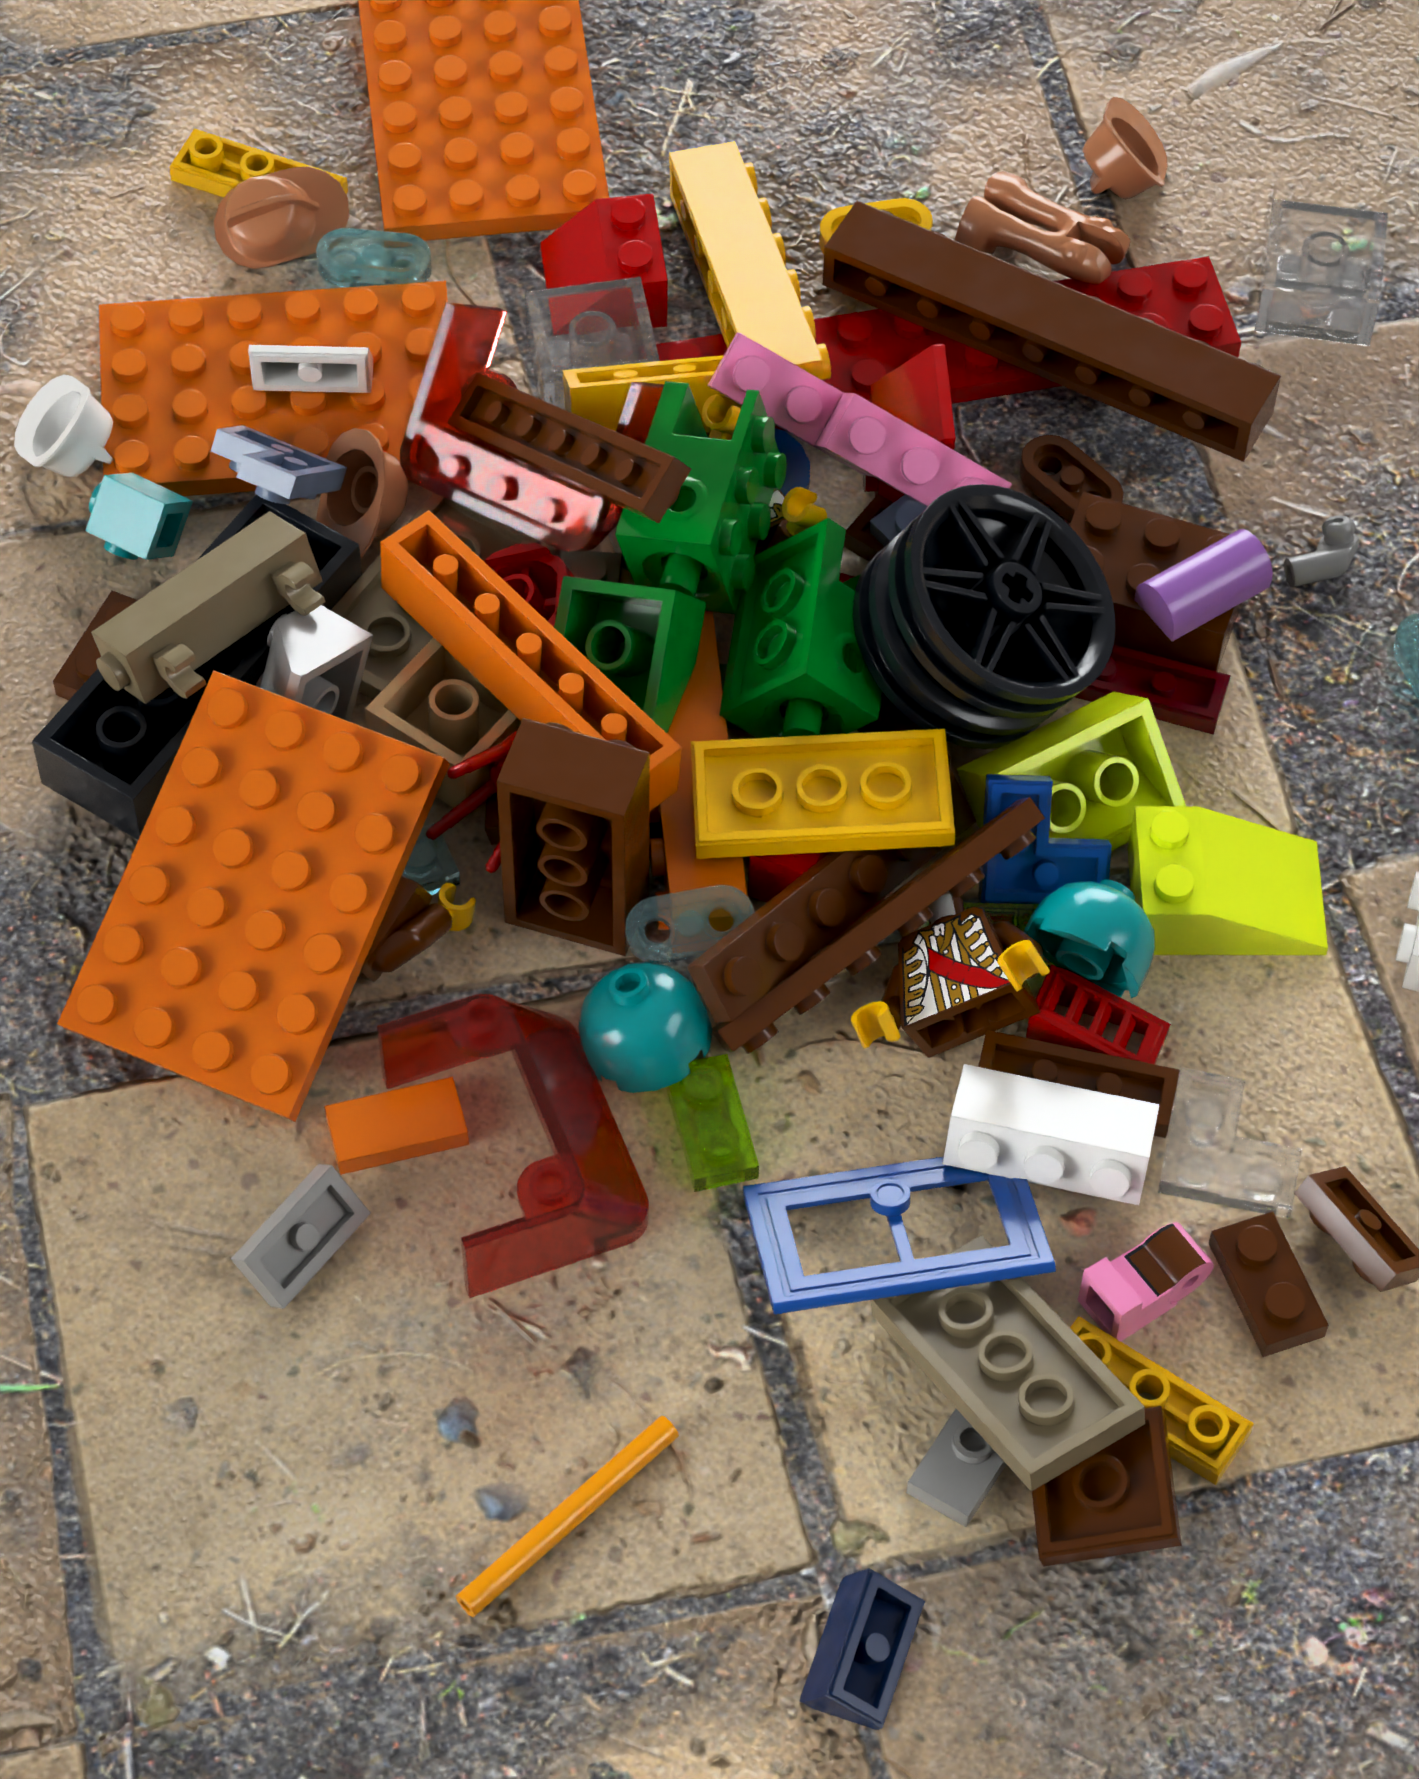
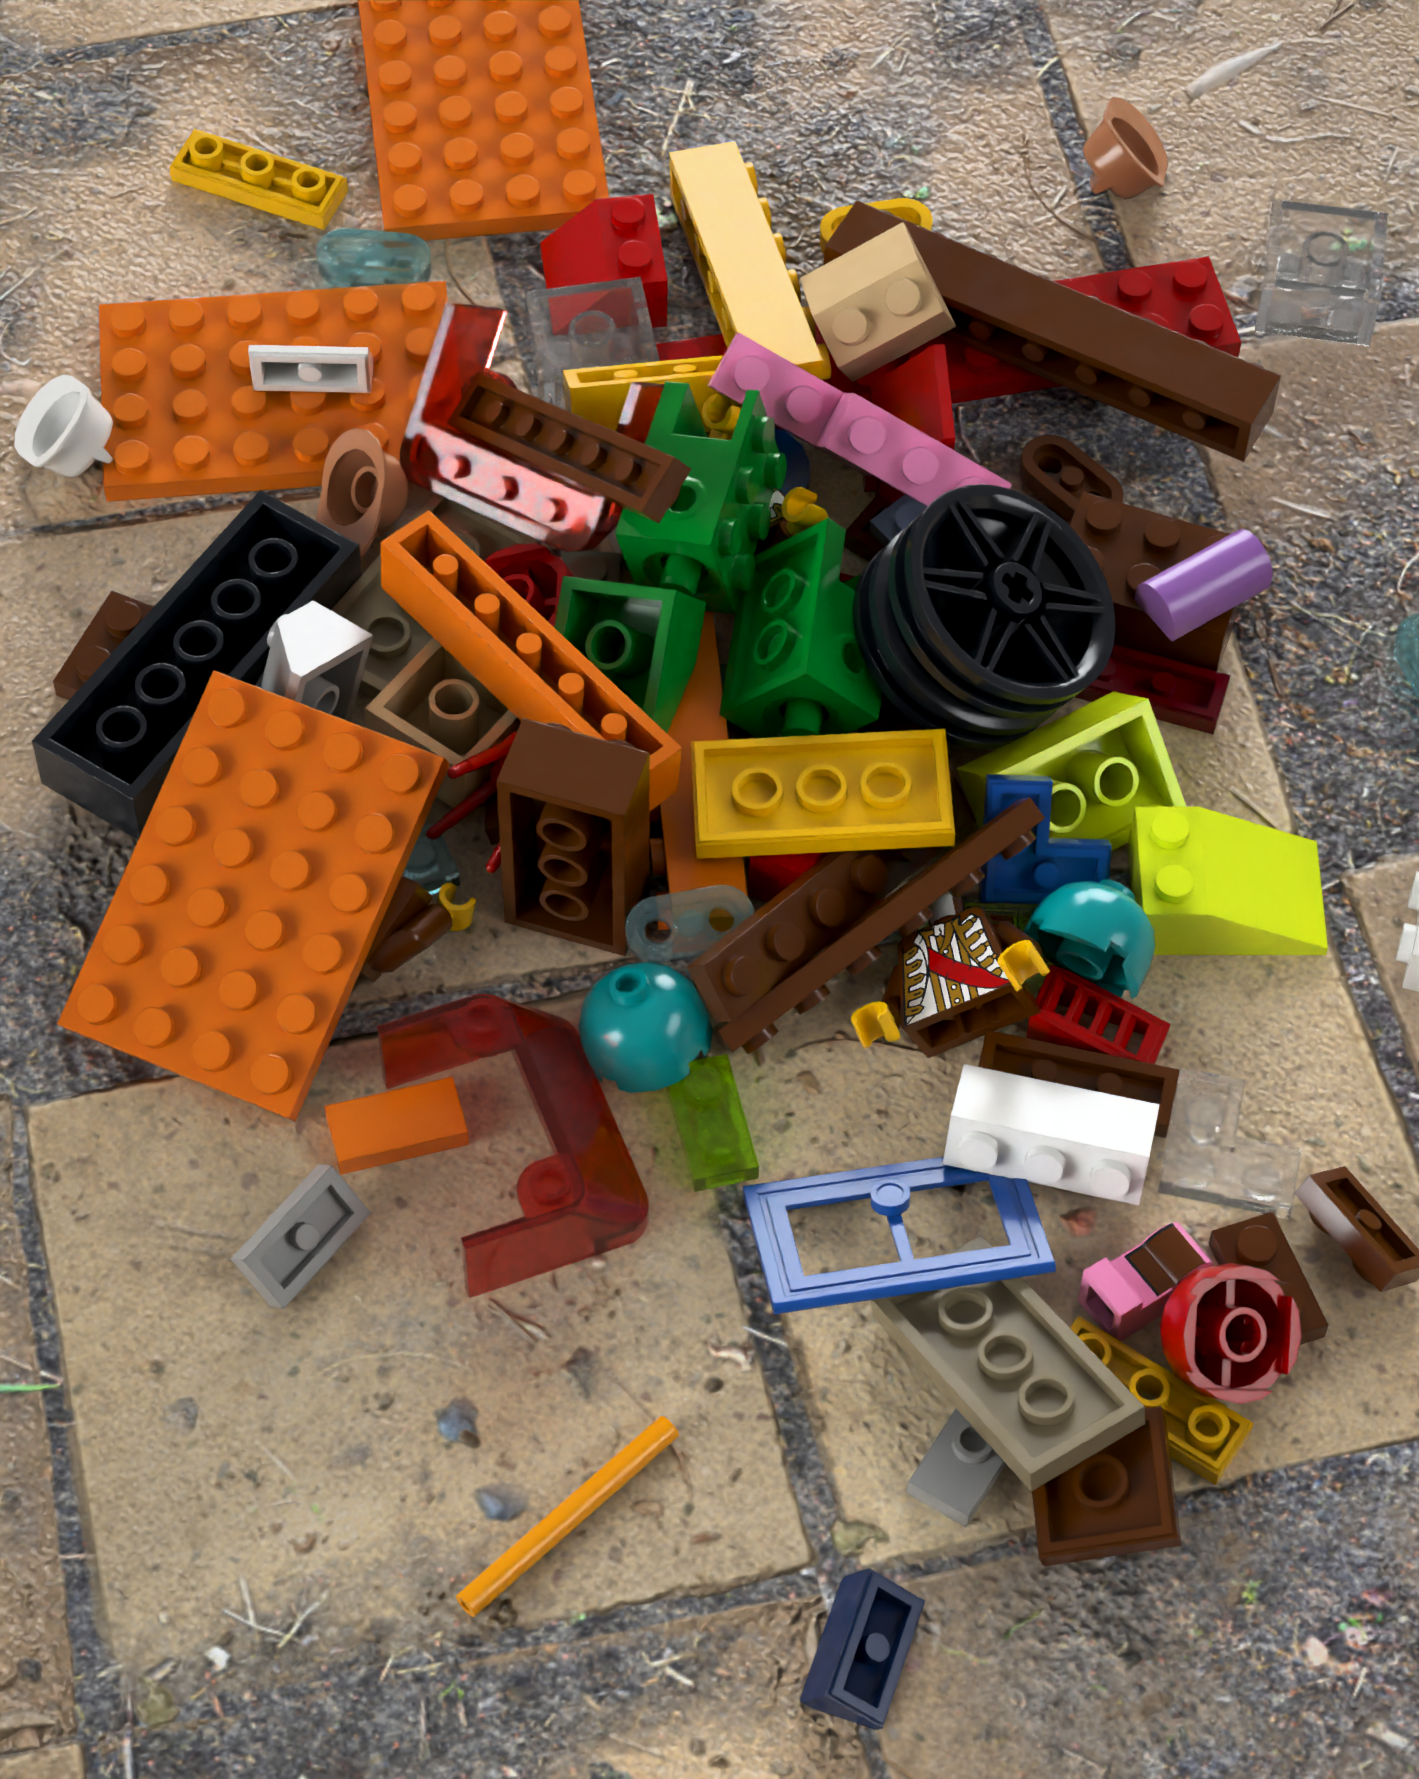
brick [85,473,193,560] -> none
dark tan brick [91,511,325,704] -> none
sand blue plate [210,425,347,504] -> none
nougat piece [214,166,350,269] -> none
nougat piece [955,171,1131,285] -> none
light grey arm [1284,516,1359,587] -> none
none -> tan slope [800,222,956,382]
none -> red cylinder [1159,1263,1302,1404]

